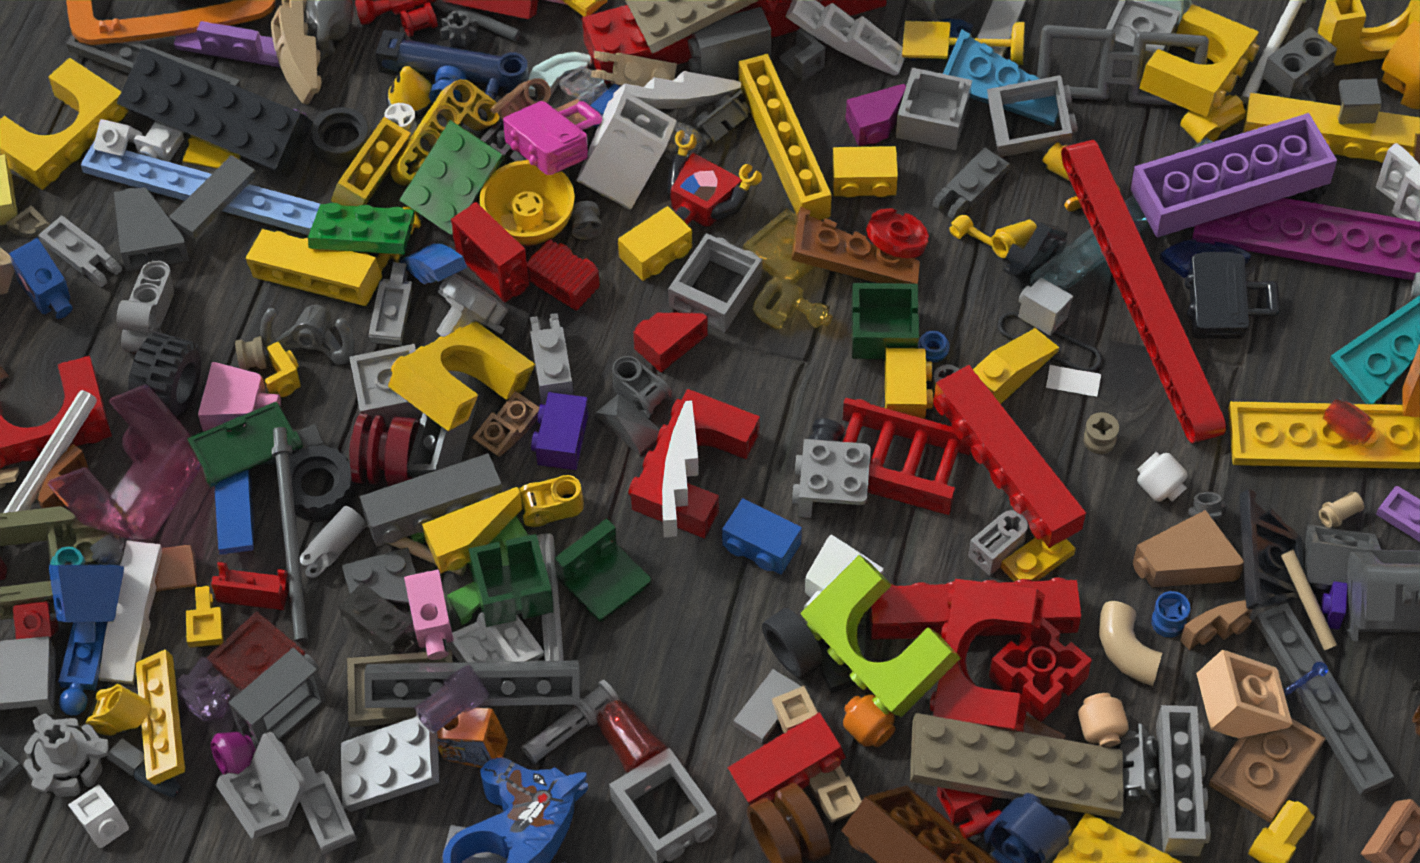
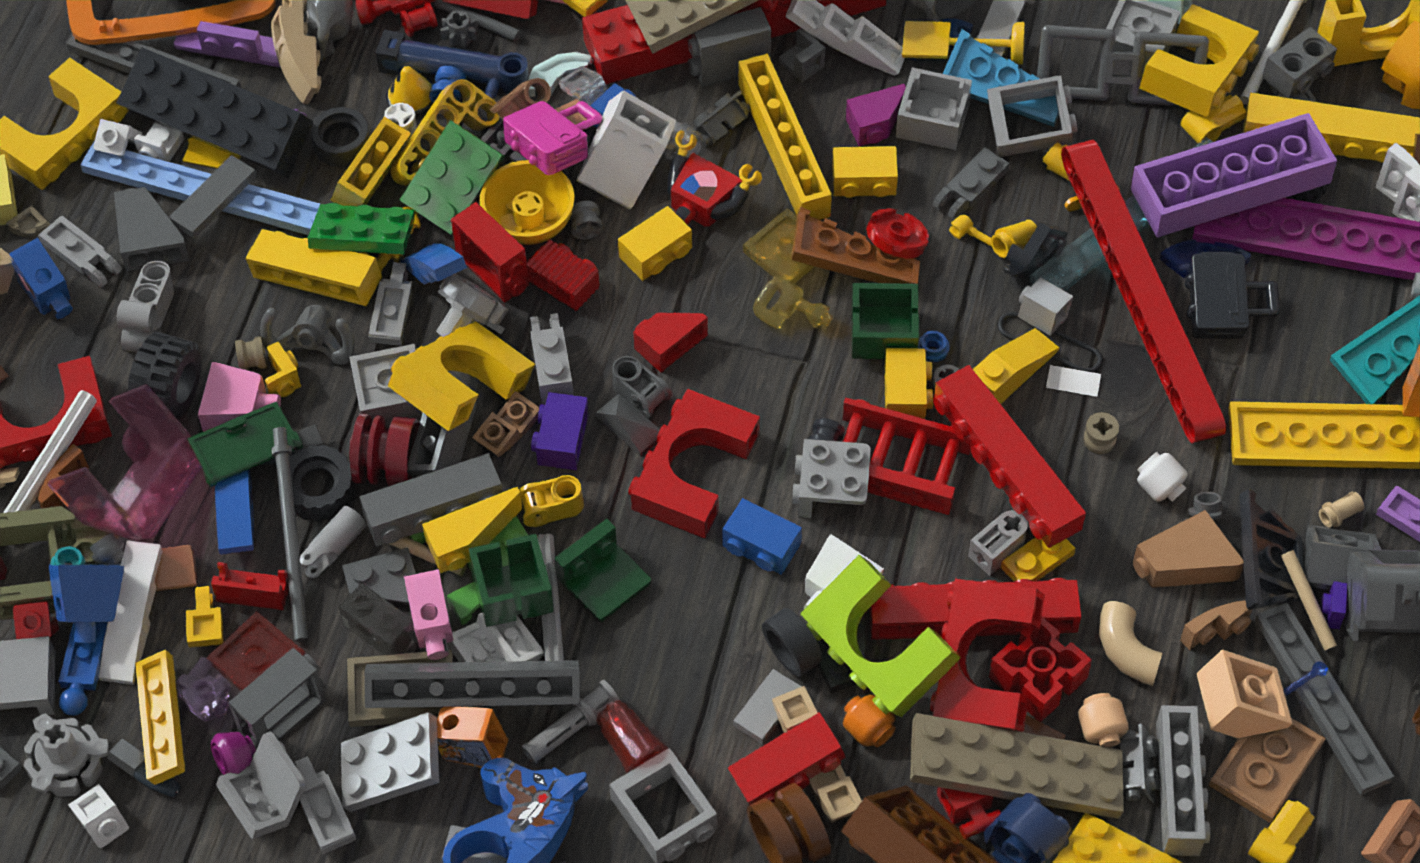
yellow piece [86,685,150,736] -> none
clear purple piece [414,665,490,733] -> none
tan hinge [591,51,677,87] -> none
white slope [613,71,741,109] -> none
white slope [662,401,699,537] -> none
light grey window [668,233,762,333] -> none
blue wheel [1151,591,1190,638] -> none
clear red brick [1323,398,1375,446] -> none
dark grey panel [1338,79,1382,124] -> none

